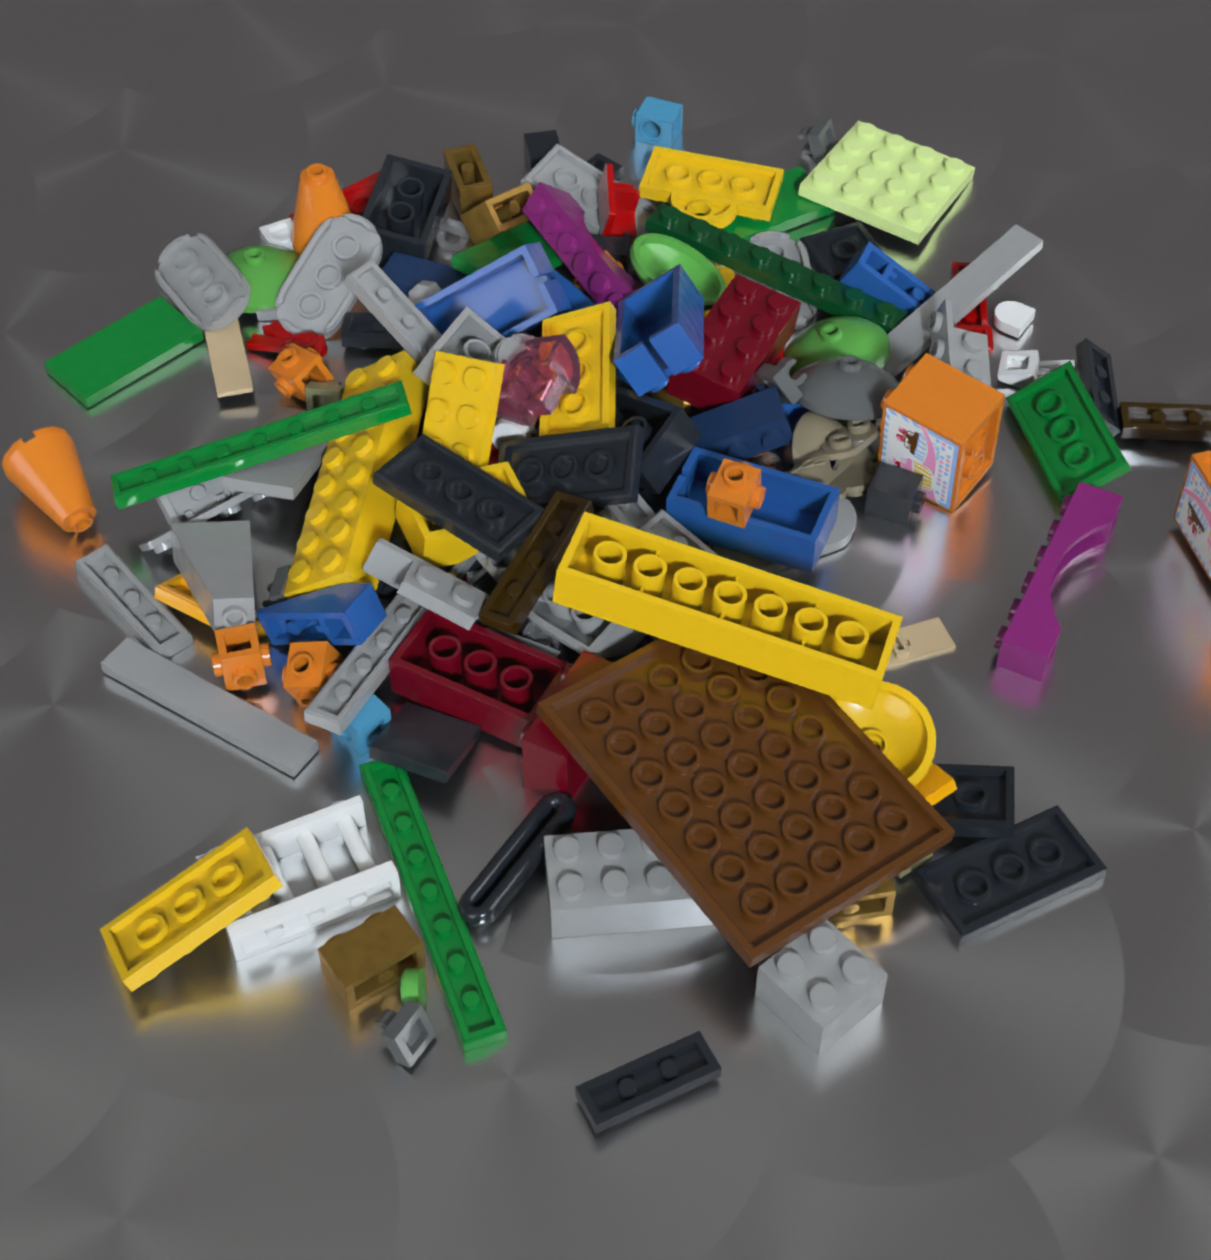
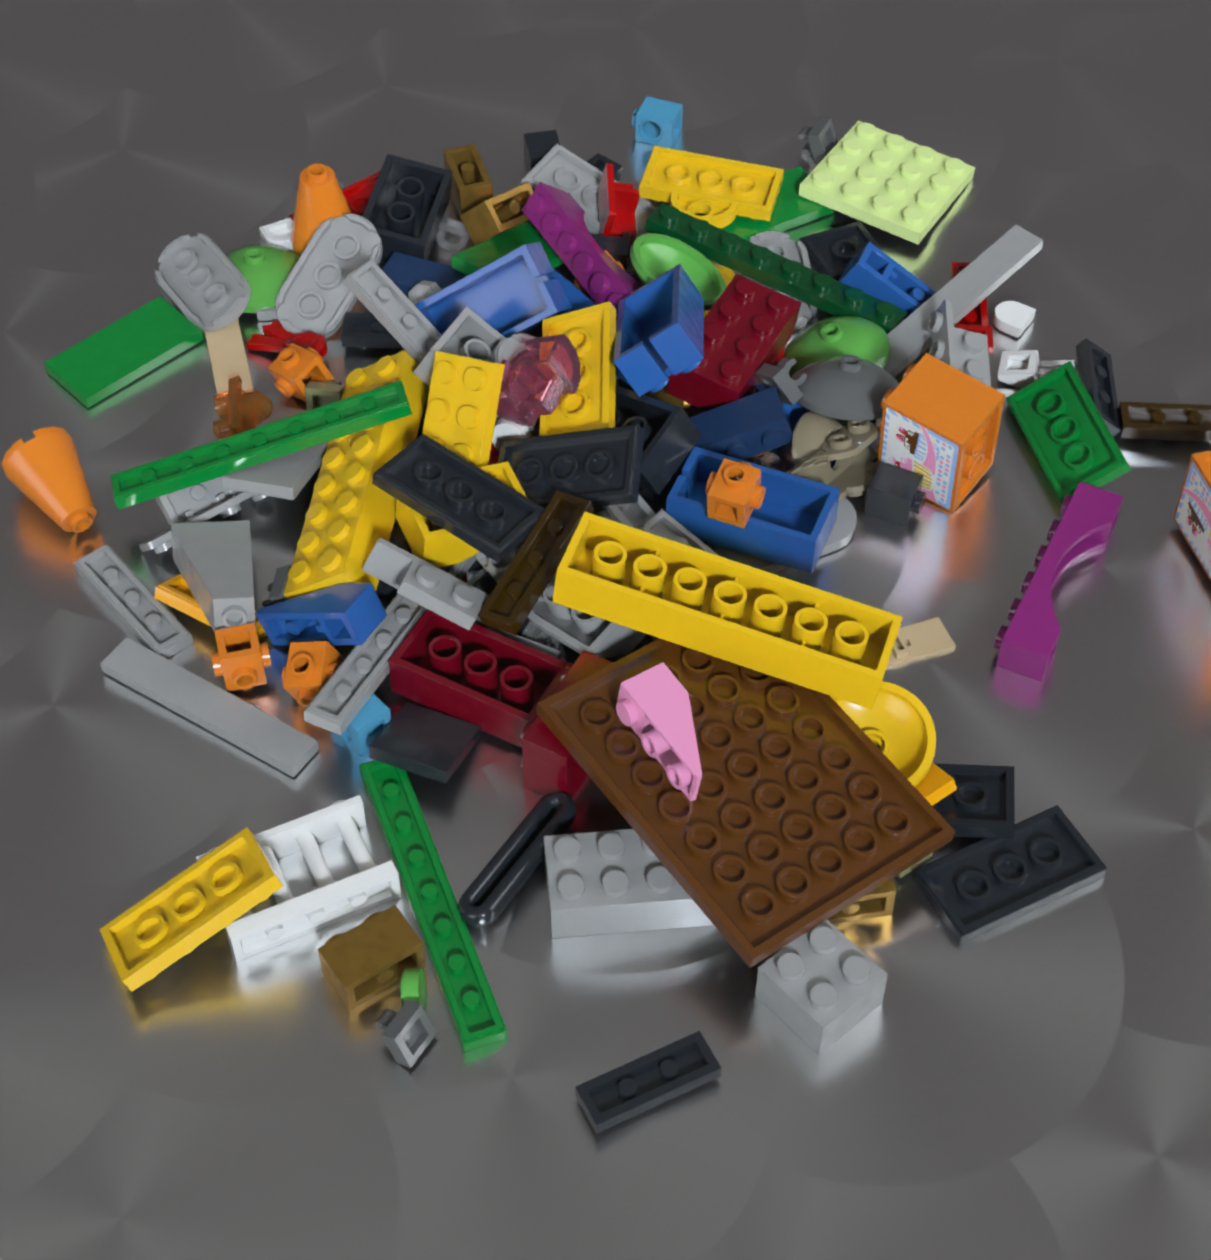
none -> clear orange hips [213,376,273,440]
none -> bright pink slope [616,662,702,802]

